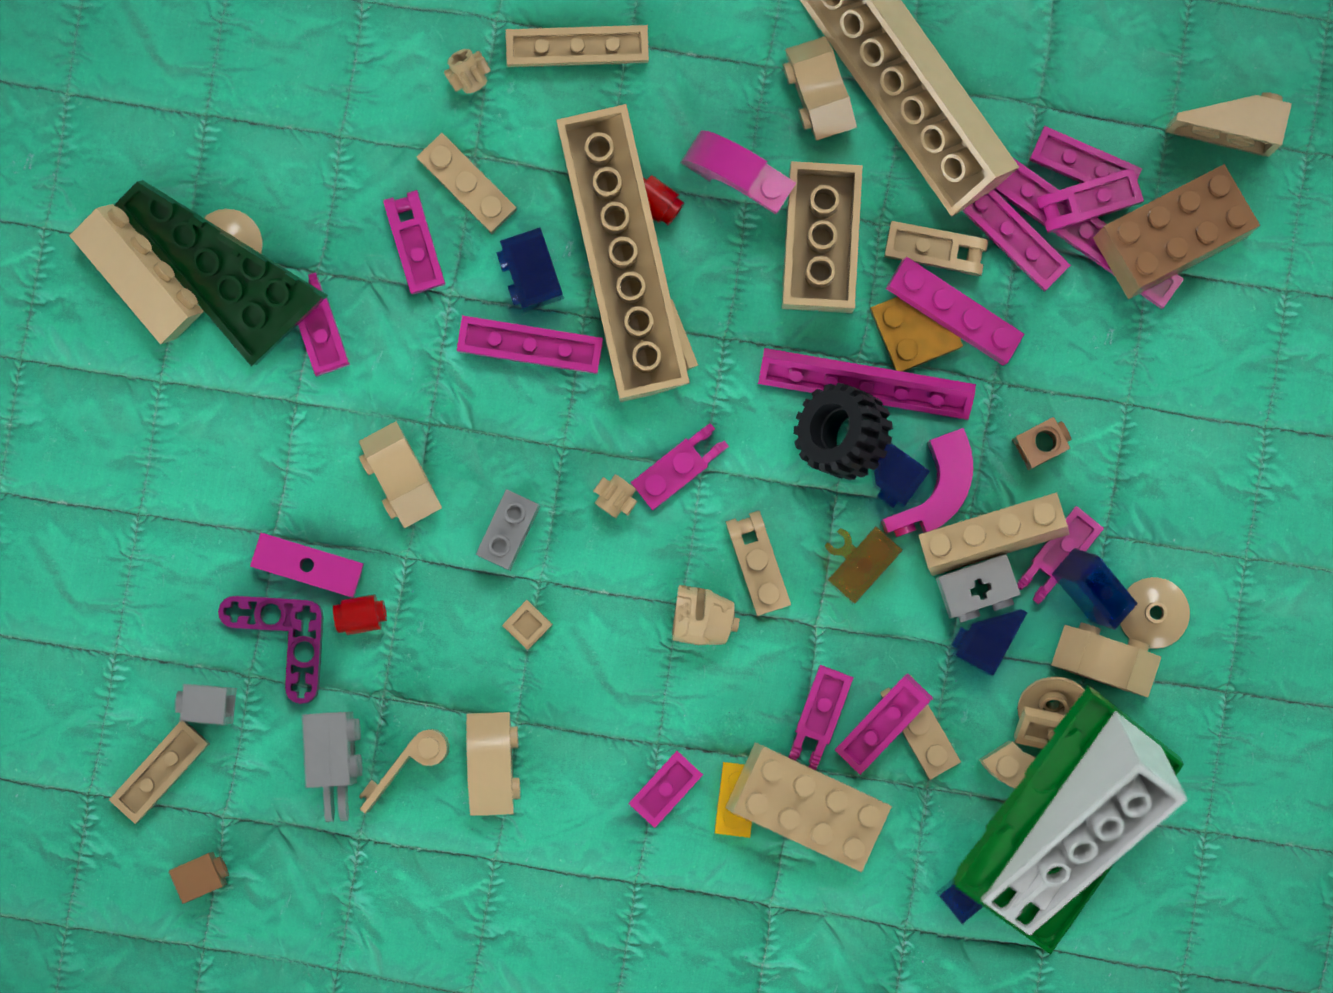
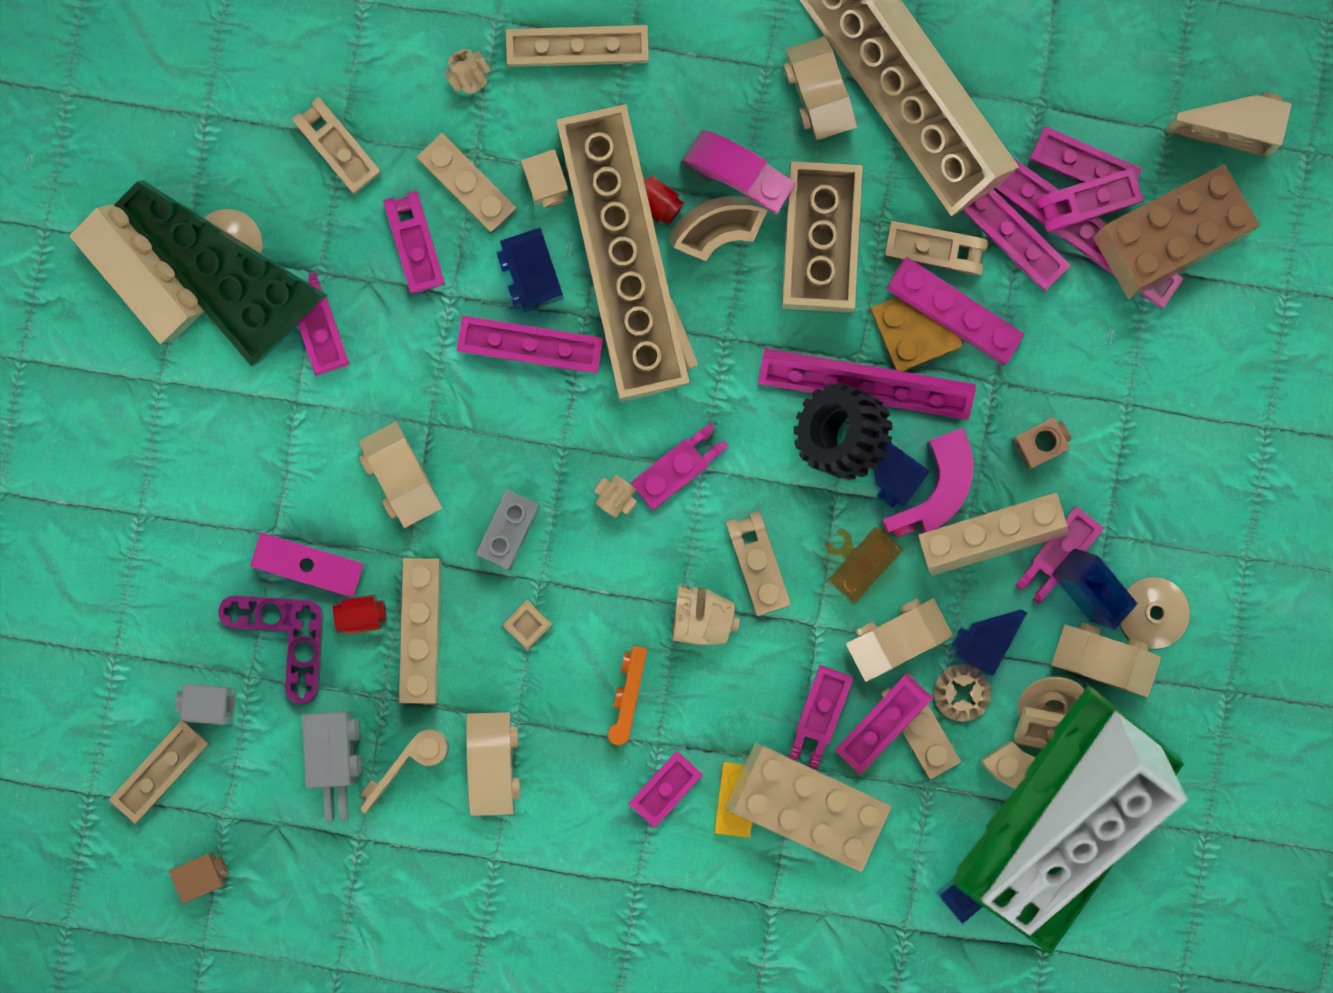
light grey brick [936,554,1021,623] -> none
none -> tan plate [291,96,382,195]
none -> tan brick [399,558,442,704]
none -> tan brick [521,149,569,208]
none -> orange plate [608,645,648,745]
none -> tan brick [668,196,768,261]
none -> tan brick [845,598,953,682]
none -> tan gear [934,664,991,722]

